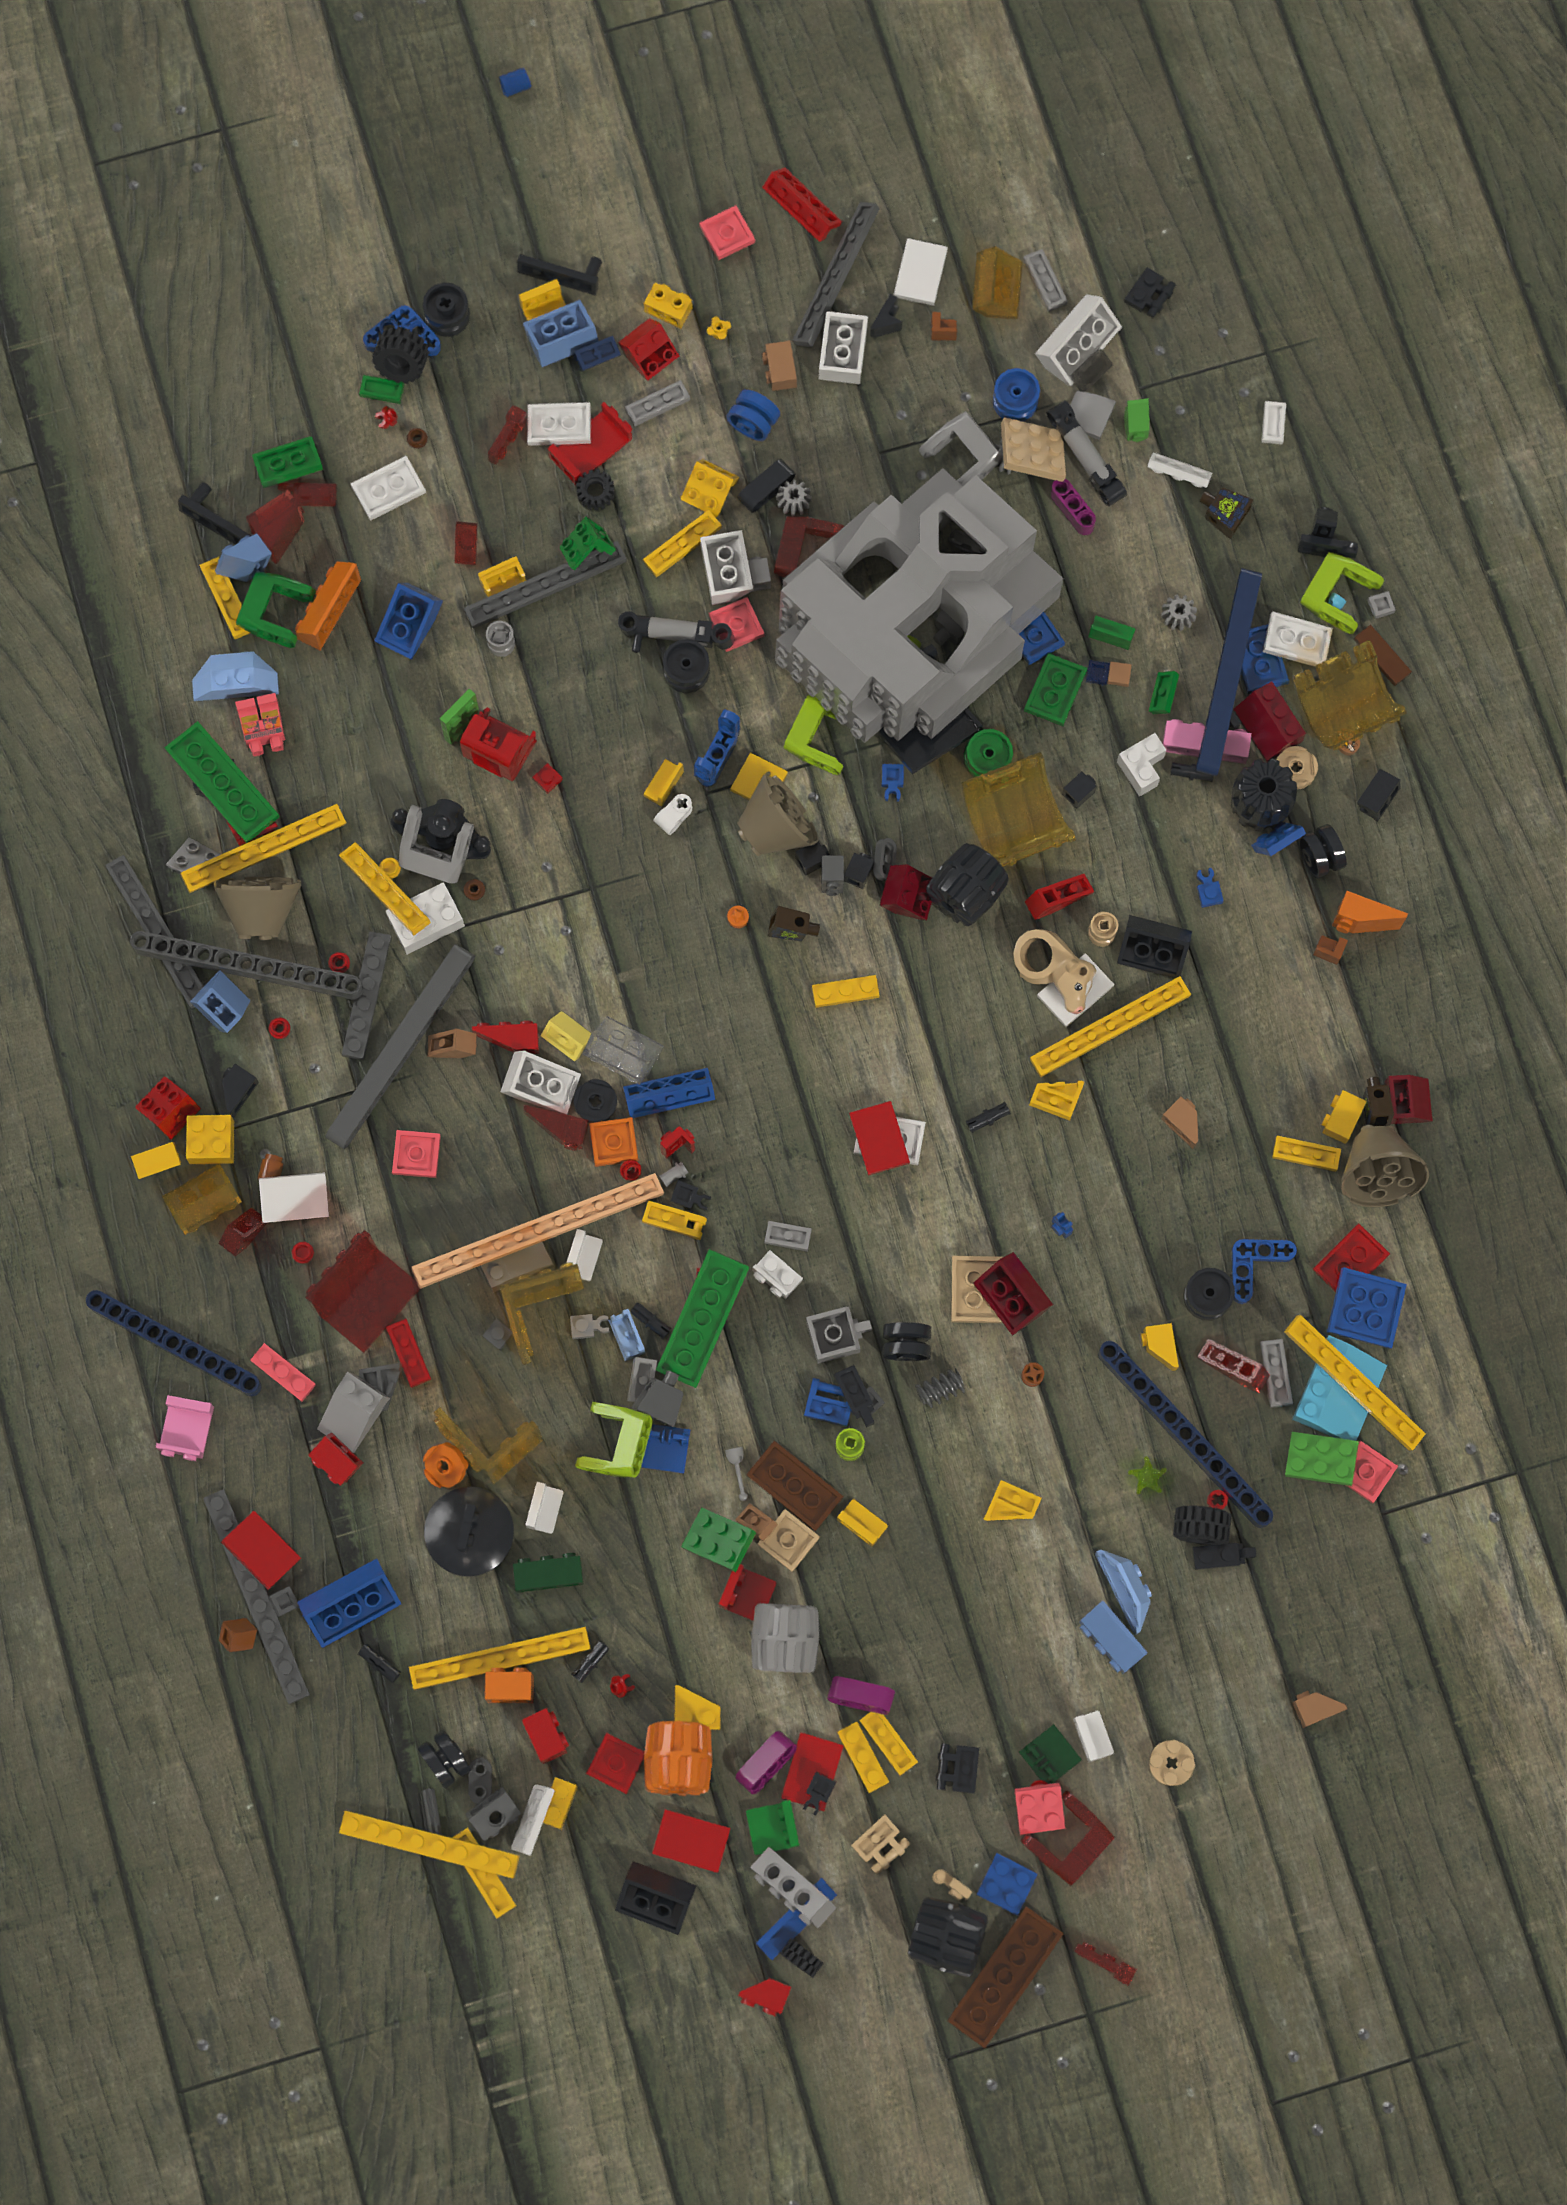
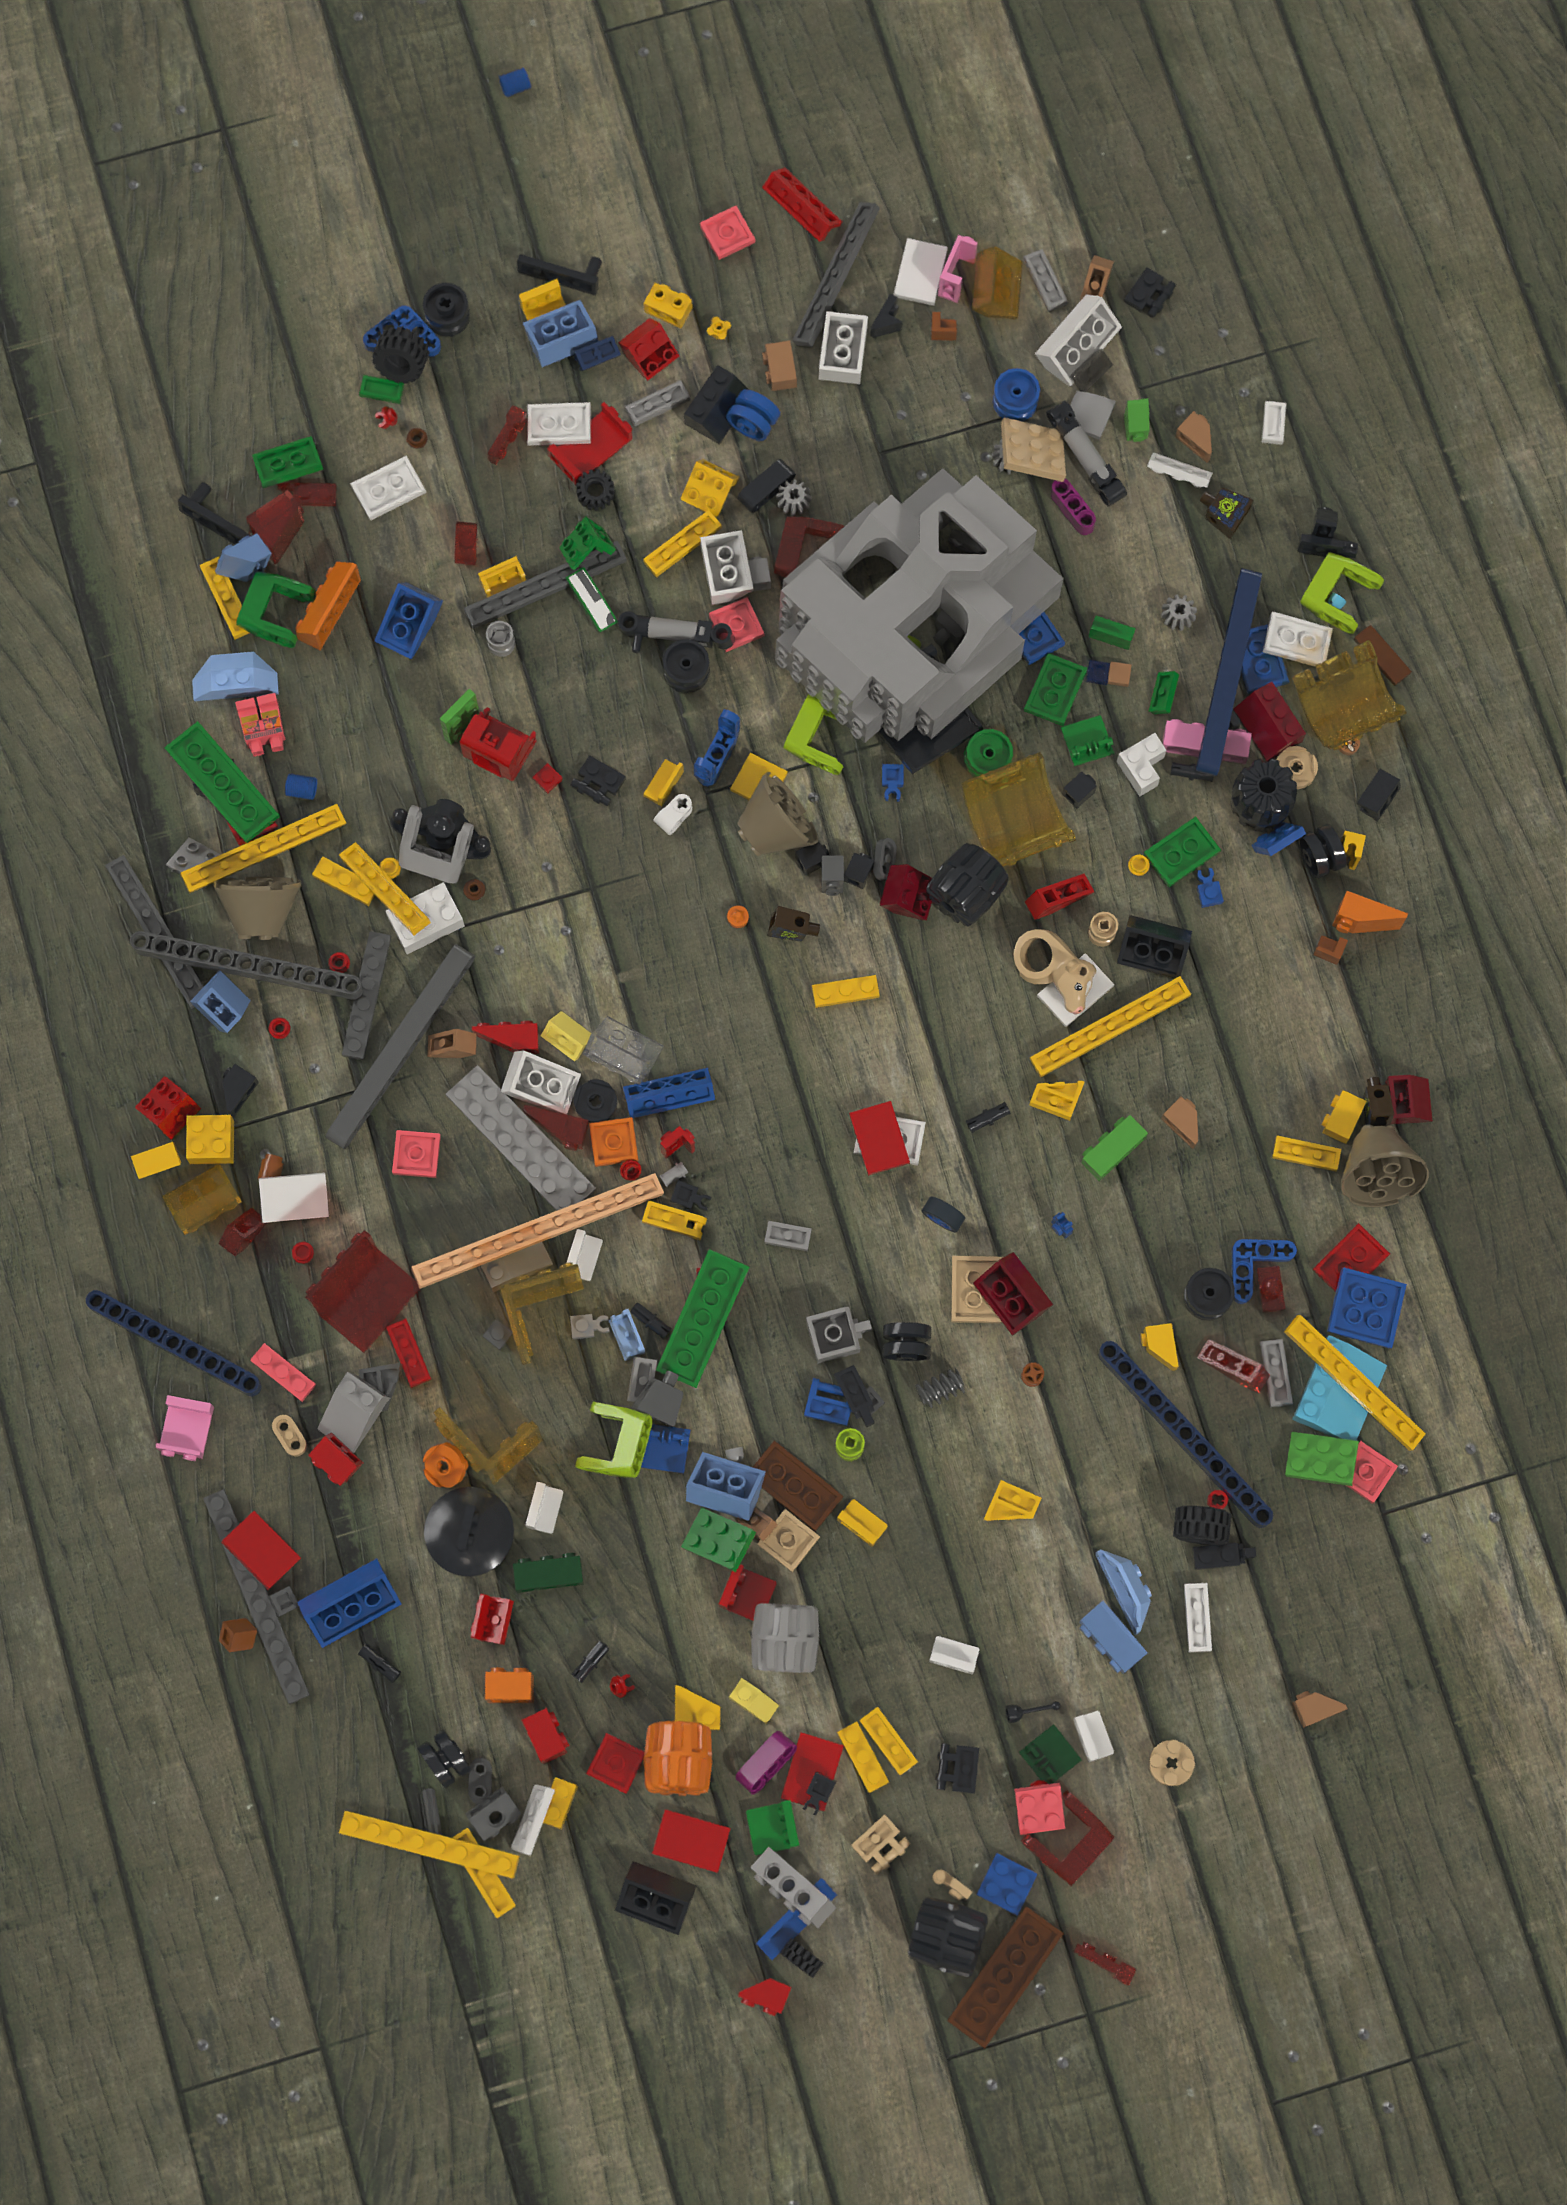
yellow plate [409,1627,591,1690] -> none
white bracket [752,1250,803,1299] -> none
magenta beam [827,1676,895,1715] -> none
light grey connector [918,411,1003,486] -> none
clear neon green animal [1128,1456,1167,1495] -> none
light grey plate [1367,591,1396,619] -> none
none -> tan plate [272,1415,307,1457]
none -> blue piece [285,773,317,800]
none -> yellow plate [312,856,375,906]
none -> light grey plate [446,1065,596,1211]
none -> red bracket [471,1594,514,1645]
none -> slope [565,567,618,633]
none -> black plate [571,755,626,806]
none -> black slope [684,365,749,445]
none -> medium blue slope [686,1452,765,1521]
none -> light yellow slope [729,1678,779,1725]
none -> black wheel [921,1196,965,1233]
none -> white panel [929,1636,979,1675]
none -> bright pink panel [938,235,978,303]
none -> black hinge [1005,1701,1060,1724]
none -> green hinge [1061,715,1115,766]
none -> medium nougat slope [1079,255,1114,302]
none -> bright green brick [1081,1115,1148,1181]
none -> yellow plate [1128,855,1150,876]
none -> green plate [1143,816,1221,888]
none -> medium nougat slope [1175,411,1212,463]
none -> white plate [1184,1583,1212,1652]
none -> clear red tile [1257,1266,1286,1313]
none -> yellow hinge [1340,831,1366,870]

